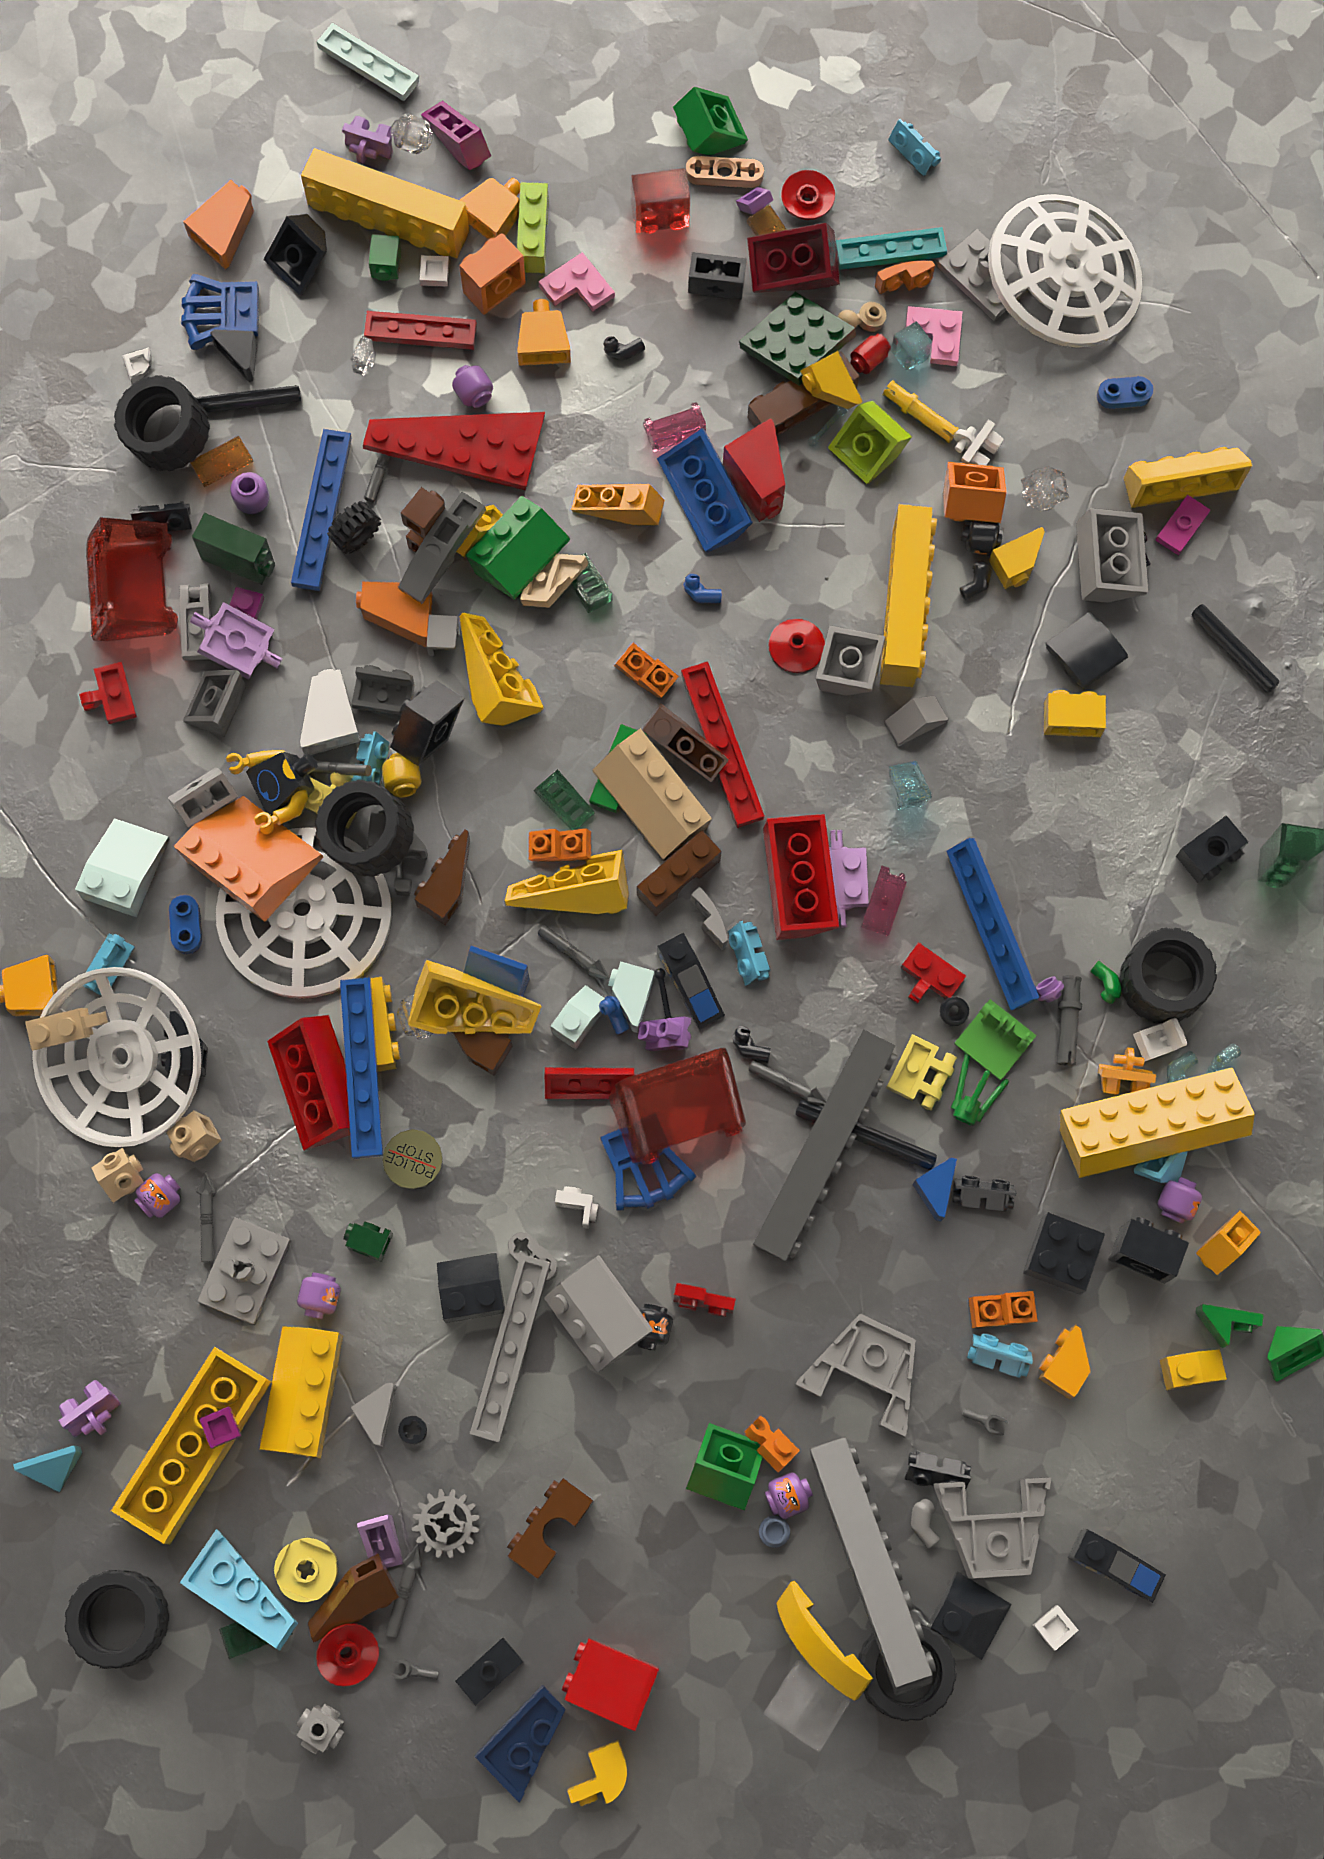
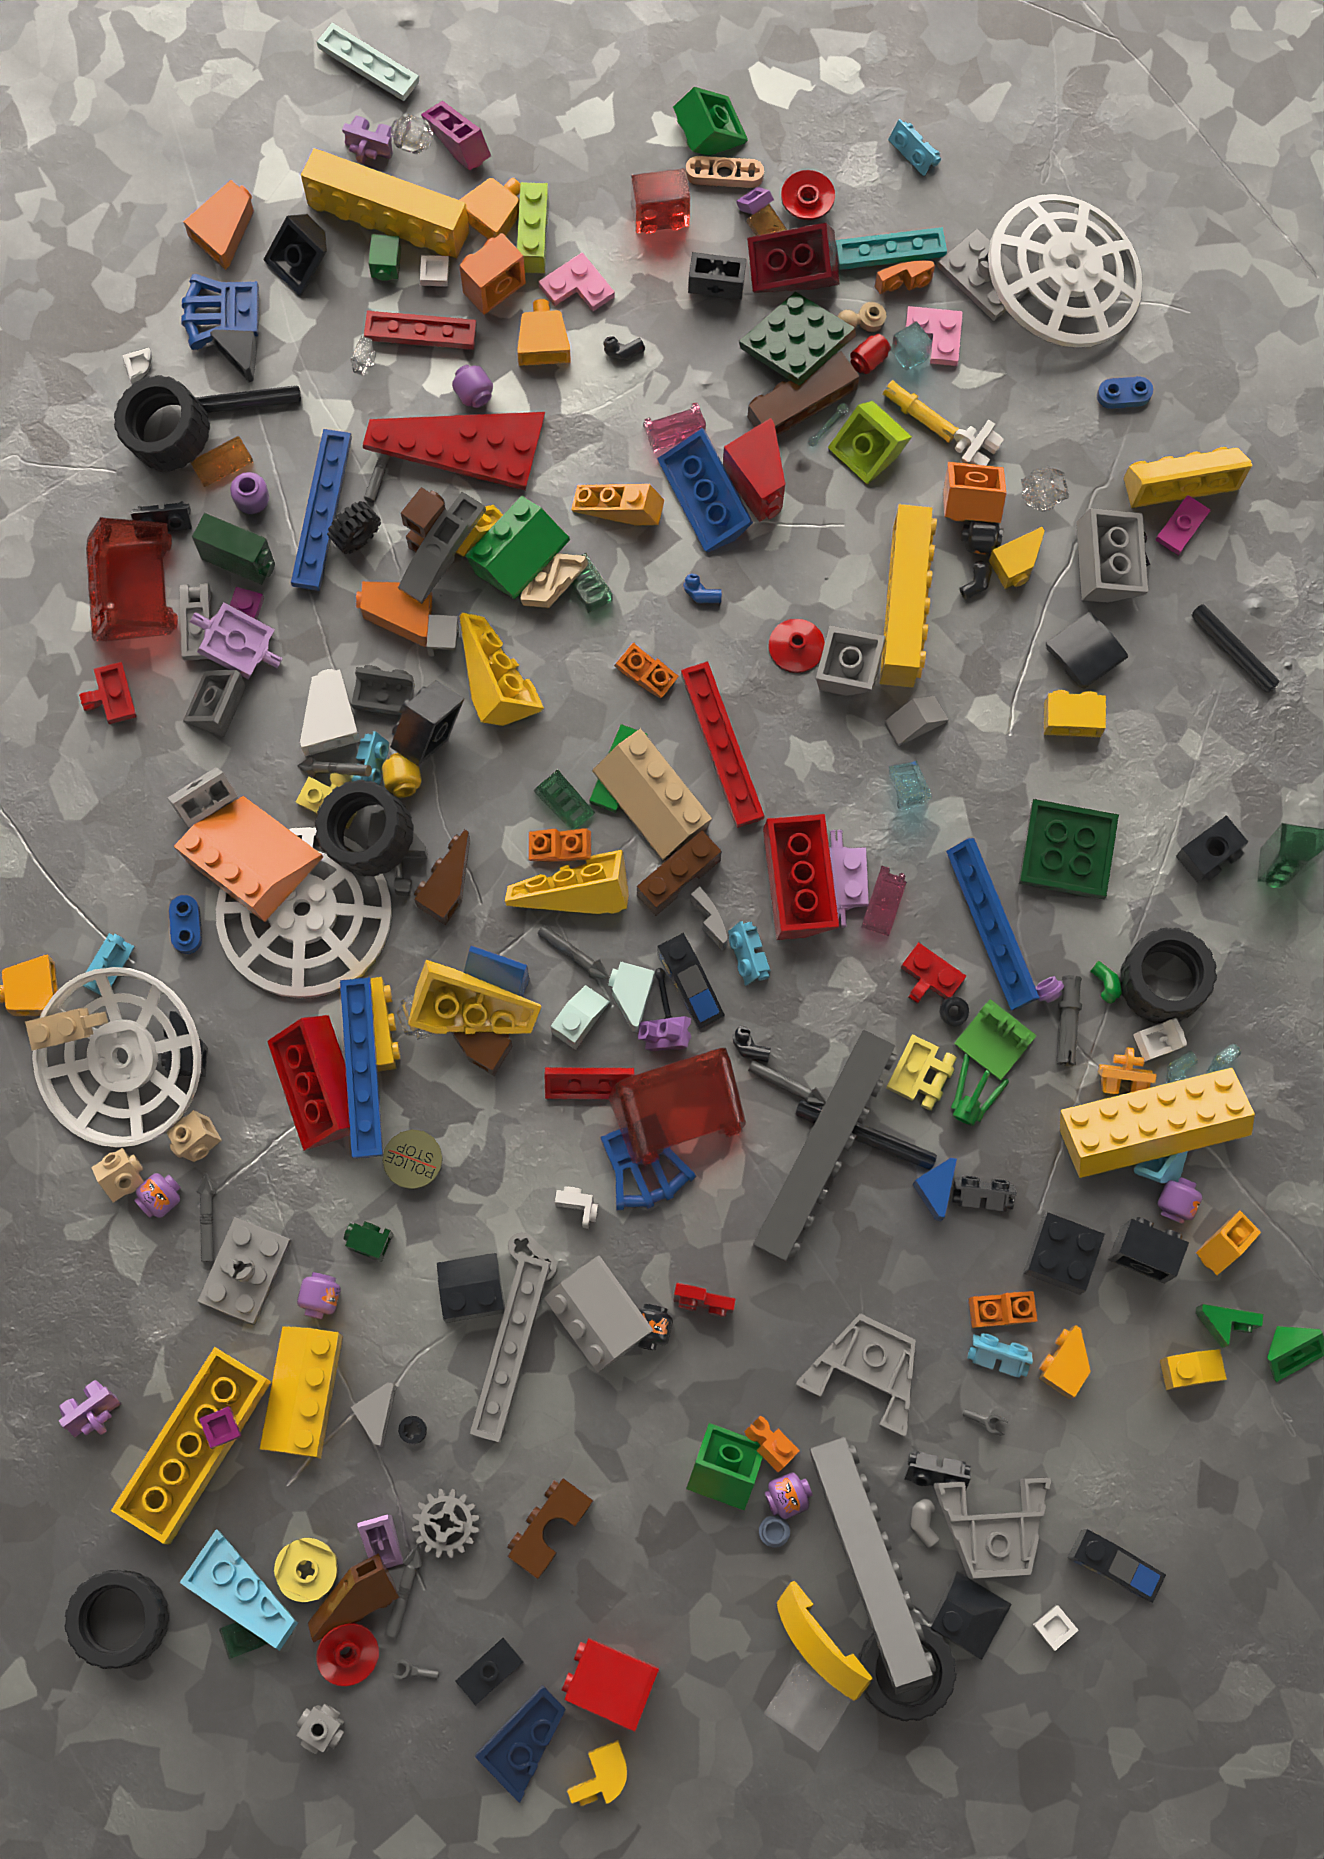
medium azure slope [13,1445,82,1492] -> none
light aqua slope [75,818,169,917] -> none
torso [226,750,318,834] -> none
blue arm [599,996,630,1034] -> none
reddish brown slope [642,704,729,782] -> none
yellow slope [801,351,863,409] -> none
none -> dark green plate [1019,799,1119,900]

